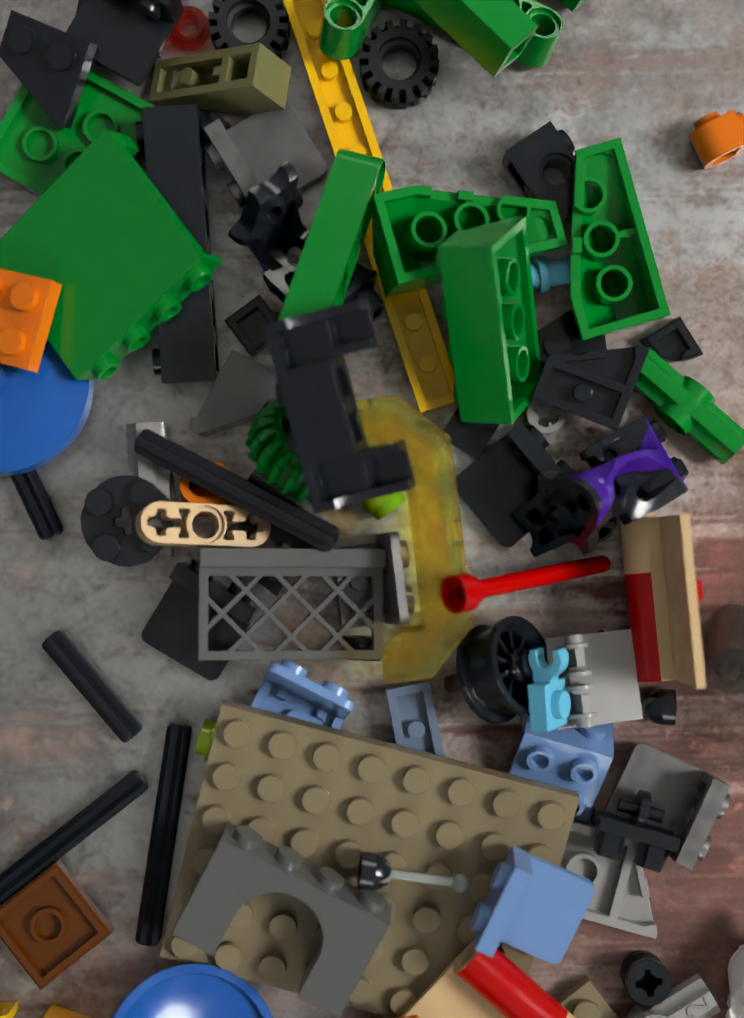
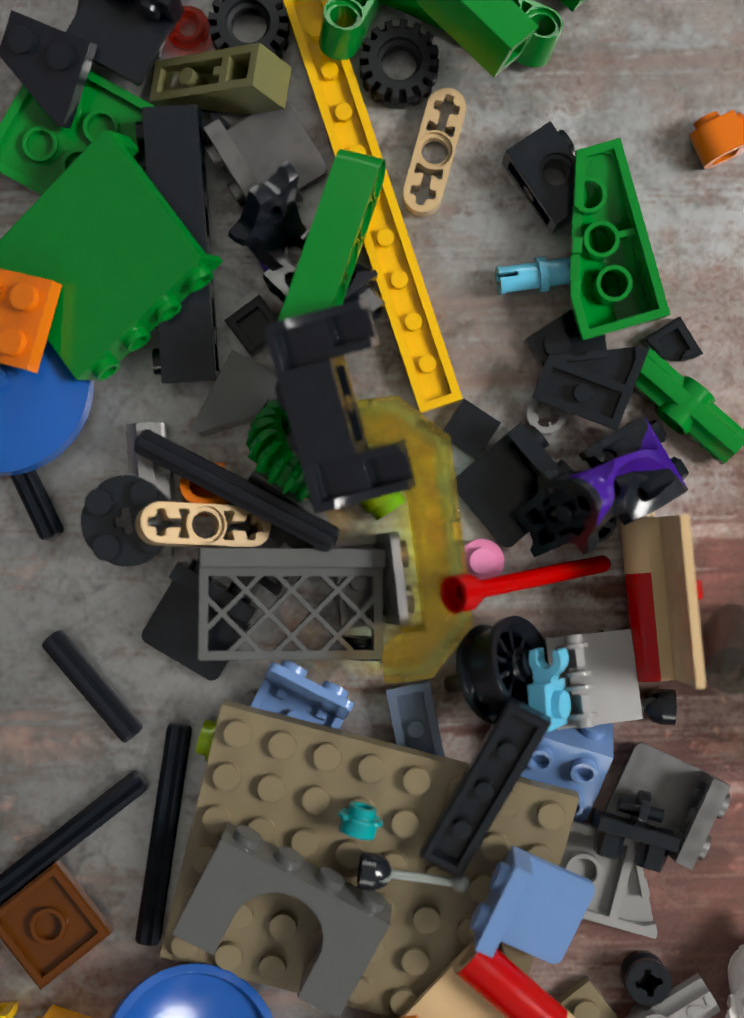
green wedge [371,185,568,297] -> none
green slope [435,216,541,425] -> none
none -> teal plate [337,801,383,840]
none -> tan beam [403,88,466,217]
none -> black tile [419,696,551,878]
none -> bright pink plate [459,539,504,579]

